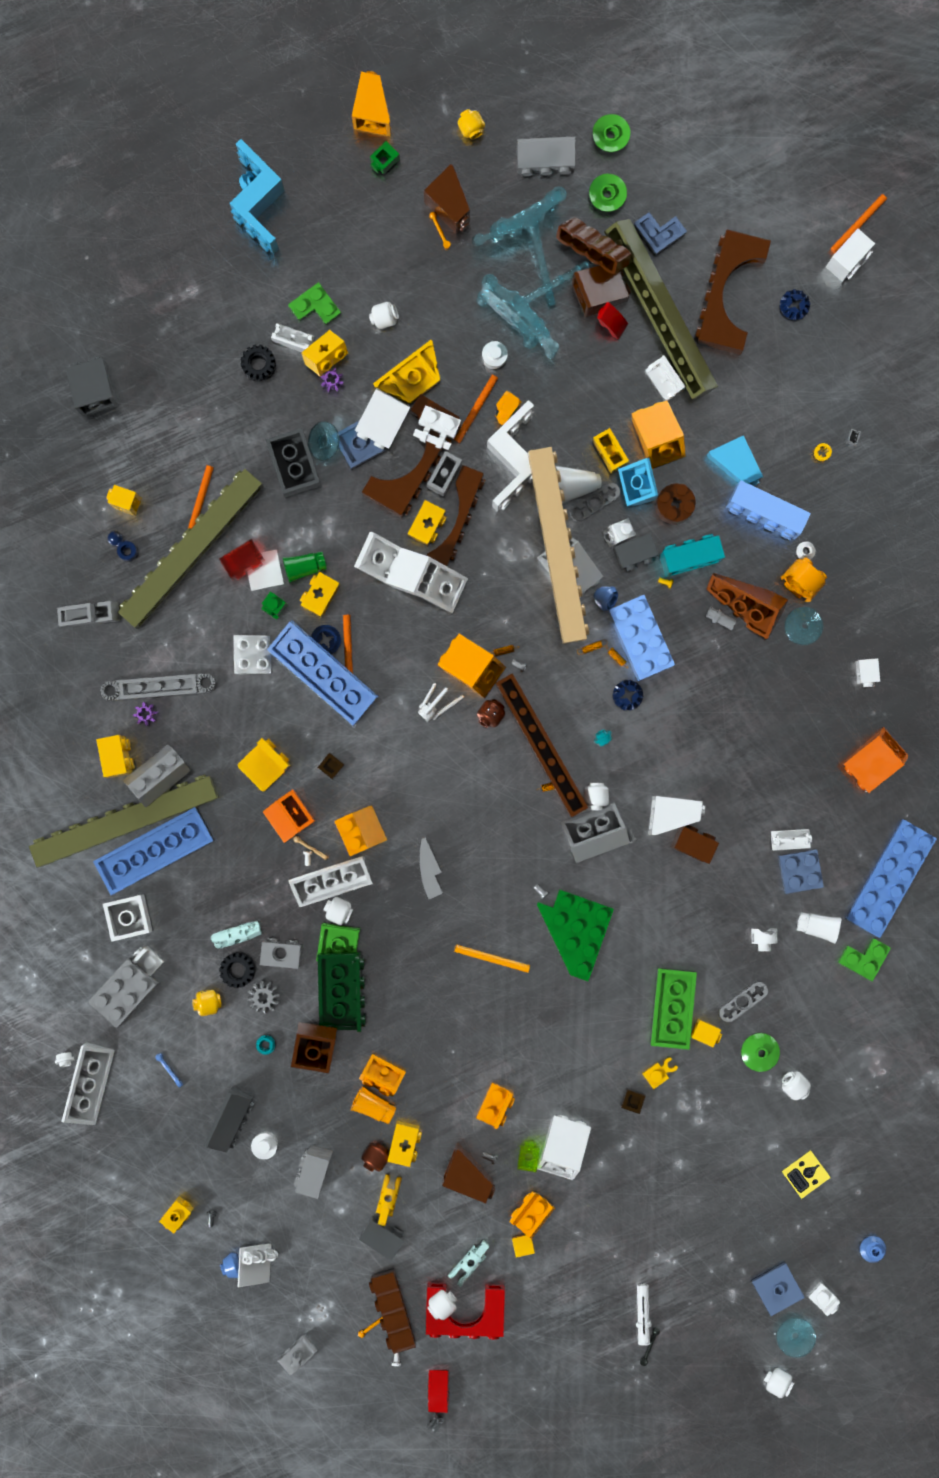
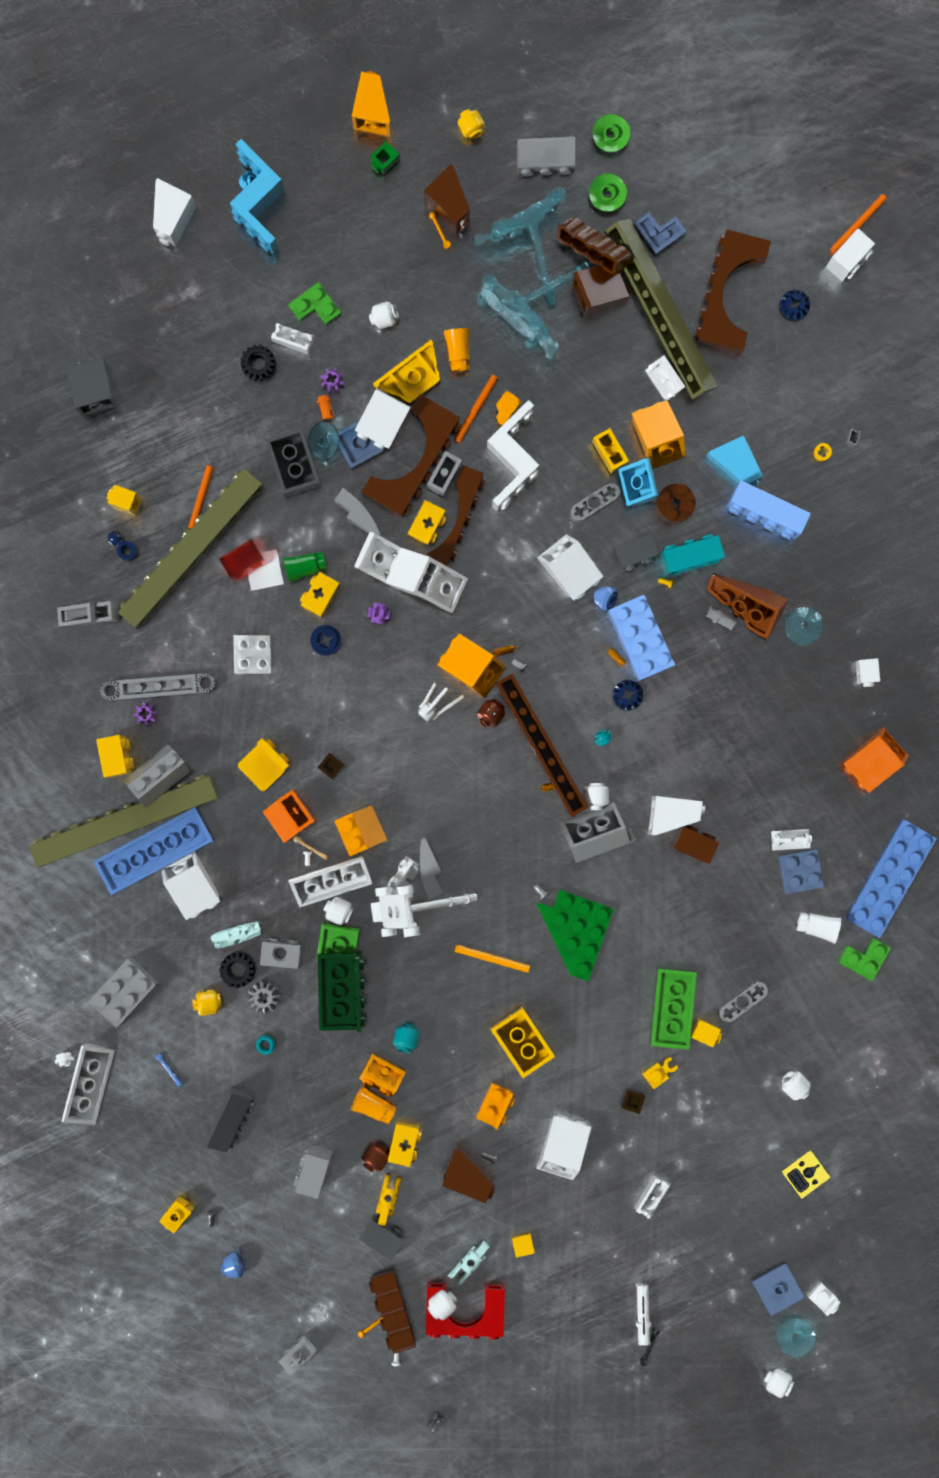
white brick [103,894,153,942] -> none
white bracket [132,946,164,976] -> none
white hinge [238,1243,278,1287] -> none
white piece [251,1131,278,1160] -> none
green brick [261,591,288,620] -> none
medium blue plate [267,620,378,725] -> none
reddish brown brick [291,1022,337,1073] -> none
yellow brick [301,330,348,376] -> none
orange bar [343,615,353,673] -> none
white plate [413,405,461,450] -> none
red slope [428,1370,449,1413] -> none
white piece [482,341,508,369] -> none
light orange bracket [509,1191,555,1239] -> none
clear neon green brick [517,1141,540,1172] -> none
tan brick [528,447,589,644] -> none
white cone [555,466,602,504] -> none
light orange piece [577,640,608,655] -> none
red slope [597,302,628,340] -> none
white bracket [602,518,636,548] -> none
bright green dish [741,1033,780,1072] -> none
white piece [751,928,778,951] -> none
light orange brick [781,557,827,602] -> none
white plate [796,542,816,560] -> none
medium blue cone [860,1236,886,1263] -> none
none -> white slope [153,178,196,247]
none -> white slope [161,851,220,920]
none -> orange pin [317,395,334,420]
none -> light grey slope [335,488,381,536]
none -> medium lavender gear [367,603,391,625]
none -> white piece [371,885,477,937]
none -> white hinge [388,856,420,894]
none -> teal head [393,1023,420,1053]
none -> light orange plant [444,328,470,372]
none -> yellow brick [490,1006,555,1078]
none -> white hinge [634,1174,671,1219]

